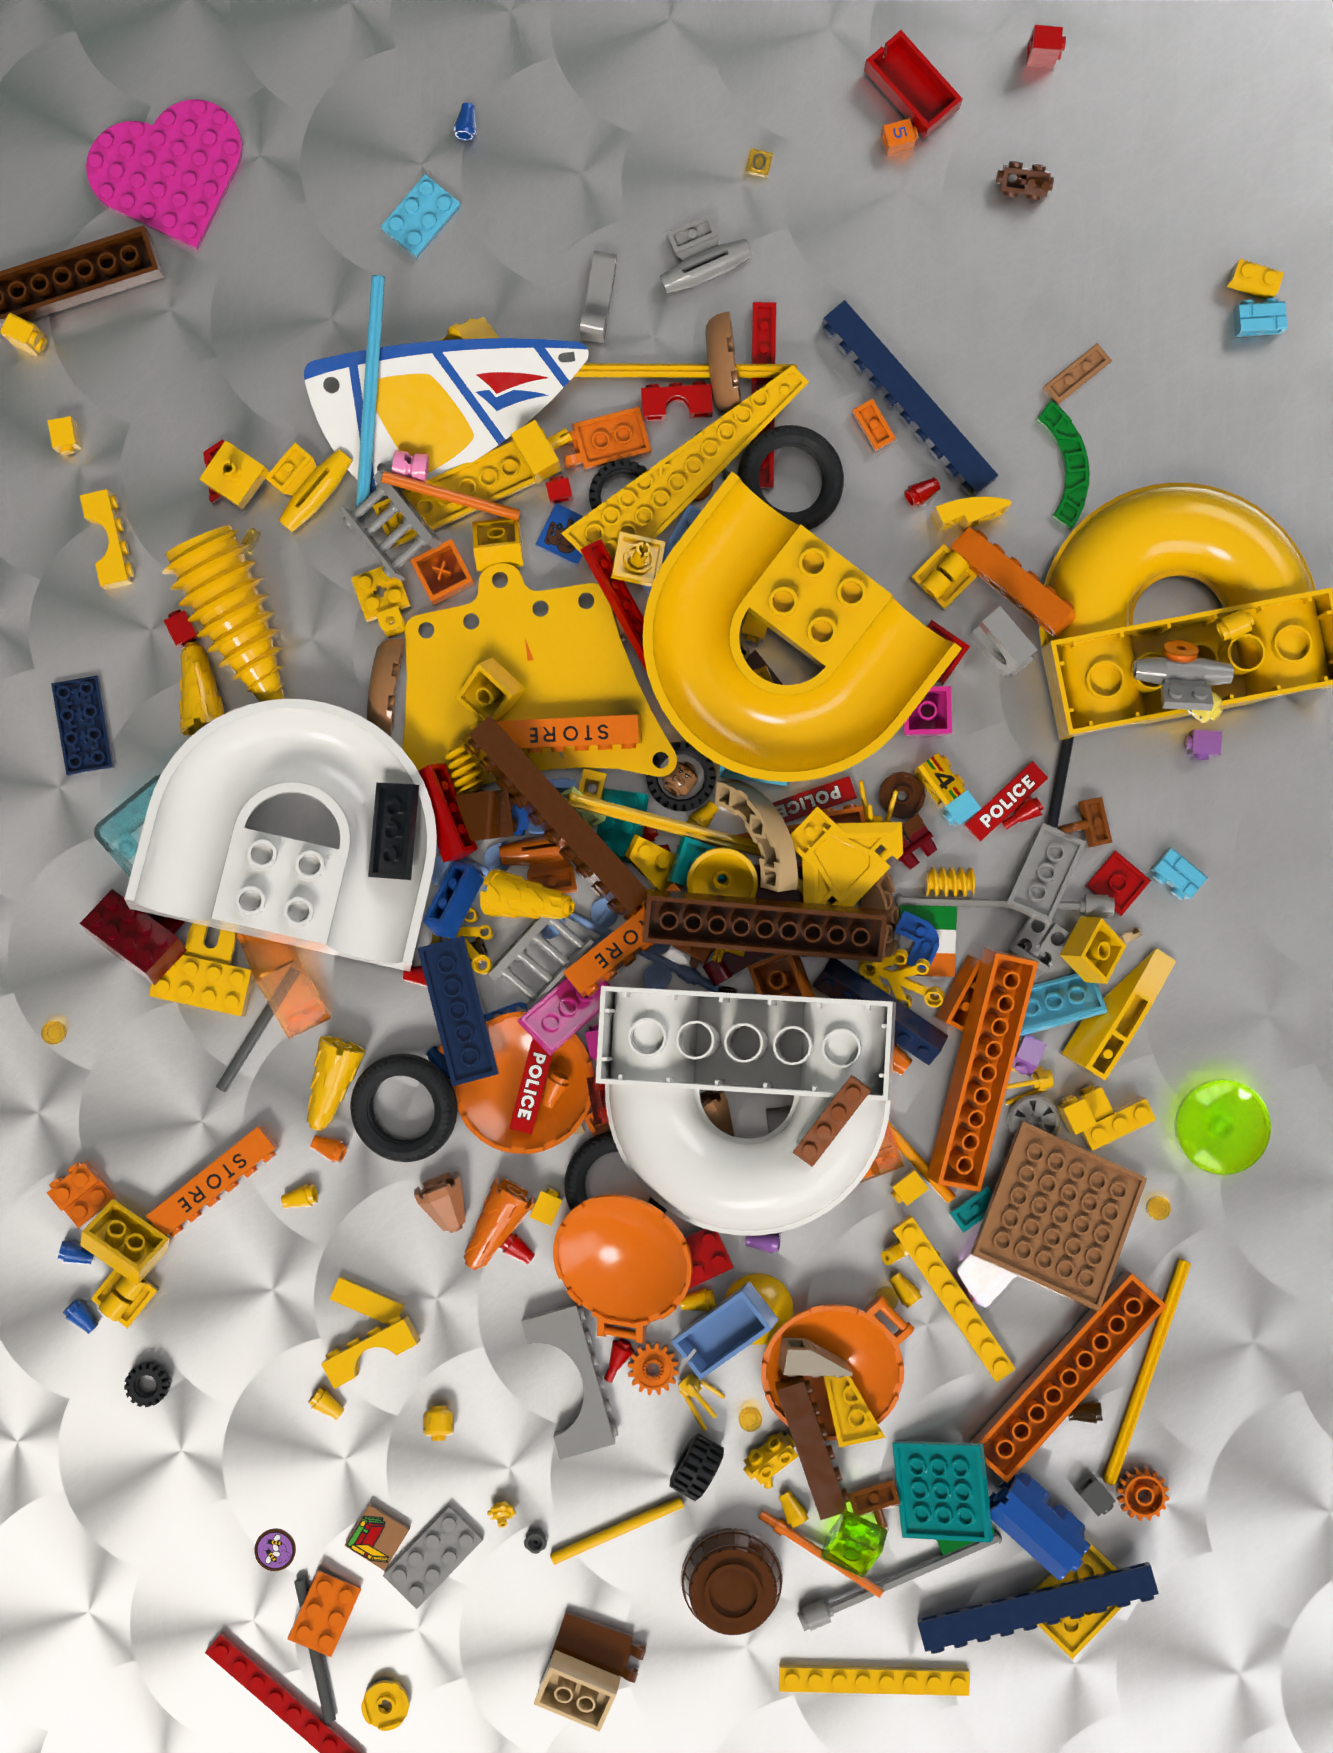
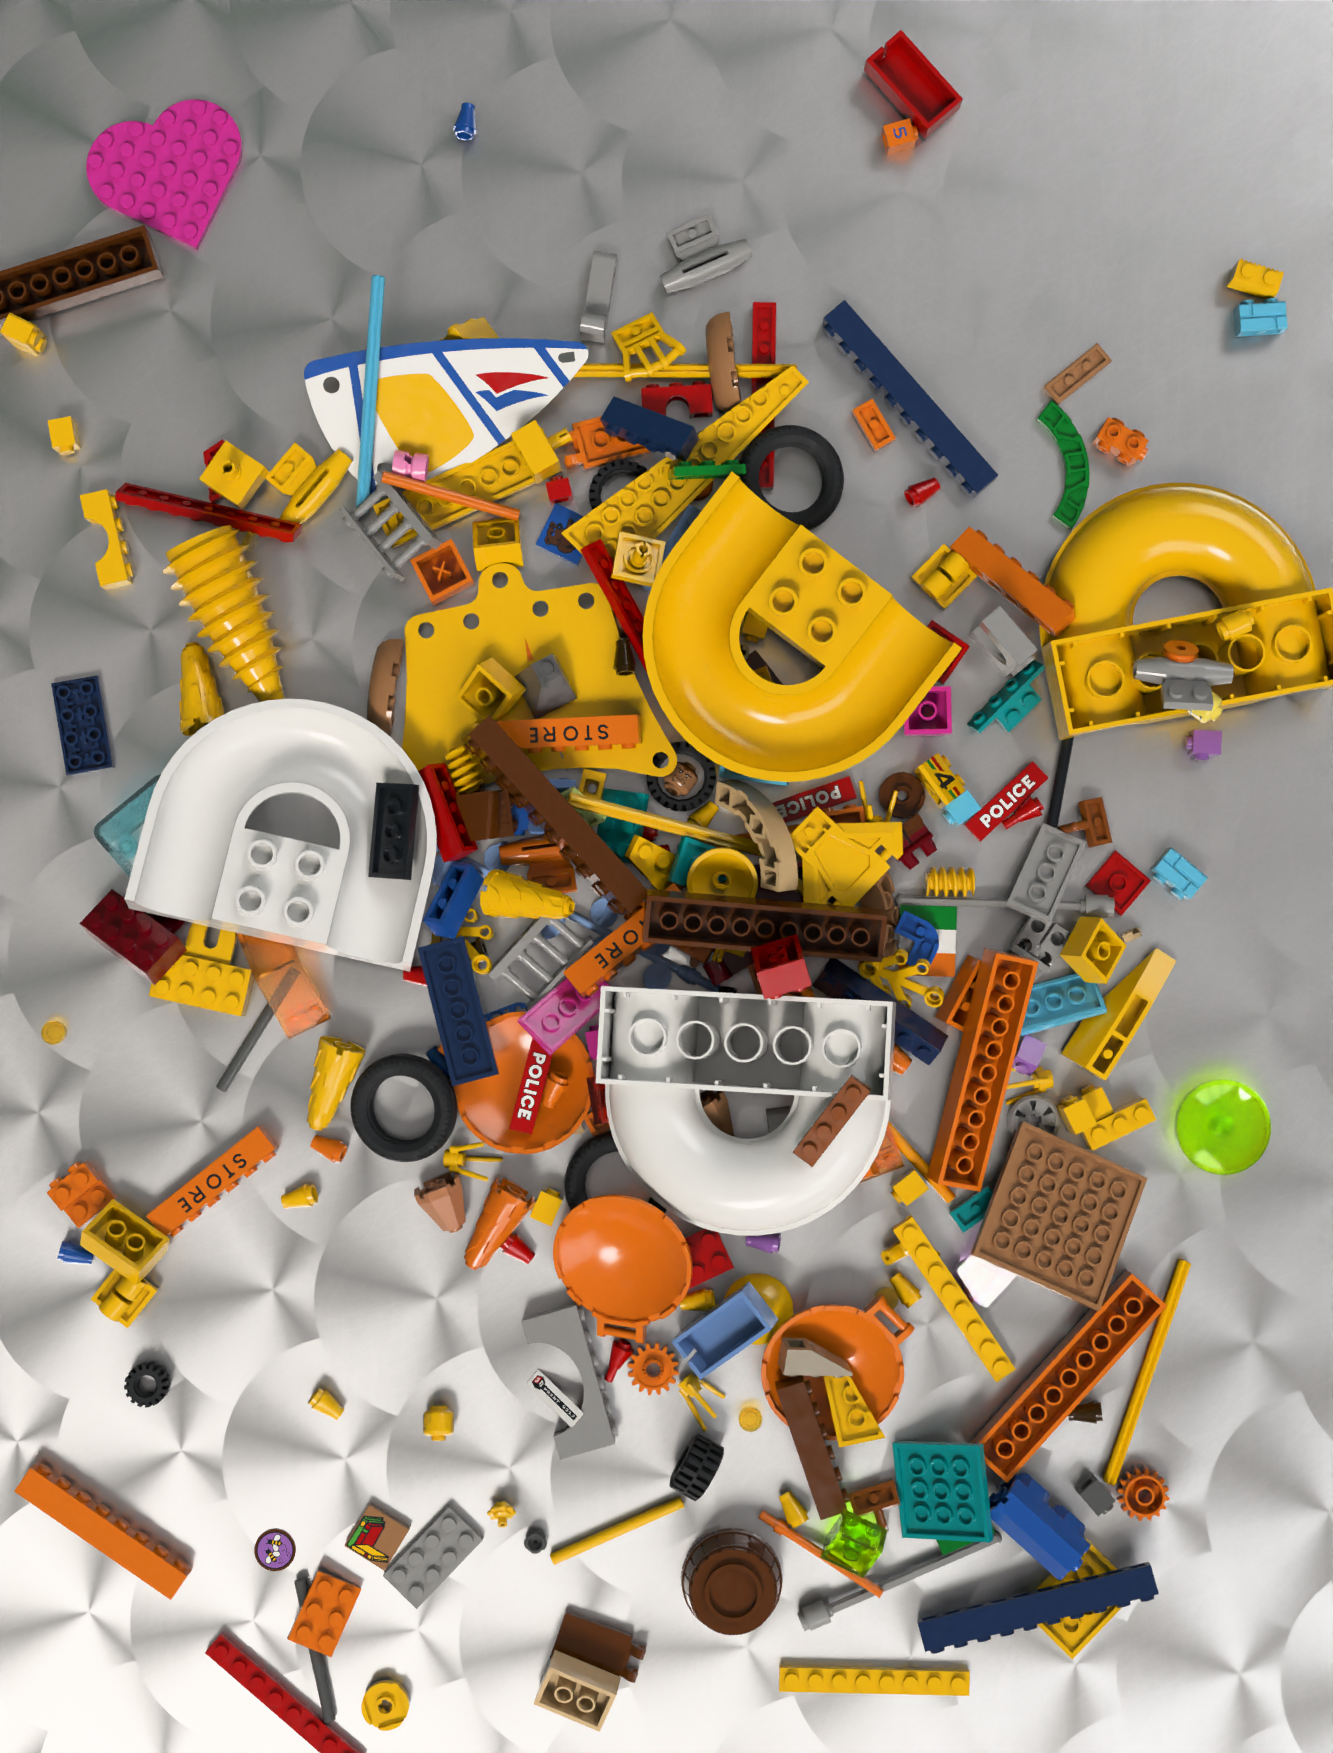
blue cone [63,1299,98,1334] -> none
red brick [163,610,201,649] -> none
yellow arch [321,1315,421,1389] -> none
yellow tile [330,1276,404,1325] -> none
yellow plate [351,566,411,638] -> none
medium azure plate [380,174,461,259] -> none
yellow brick [743,1432,799,1489] -> none
clear yellow tile [745,148,773,178] -> none
yellow slope [930,497,1012,532] -> none
reddish brown brick [996,161,1054,200] -> none
red brick [1026,25,1066,68] -> none
clear yellow tile [1146,1196,1171,1220] -> none
none -> orange brick [14,1463,192,1600]
none -> red plate [116,482,302,542]
none -> yellow plant [443,1142,503,1181]
none -> flat silver slope [514,654,577,719]
none -> white sticker [527,1370,583,1427]
none -> dark blue brick [600,396,699,462]
none -> yellow plate [611,312,686,382]
none -> dark brown cone [613,639,637,676]
none -> green plate [668,460,746,480]
none -> red brick [751,934,812,999]
none -> teal bracket [967,660,1045,733]
none -> orange brick [1093,417,1149,465]

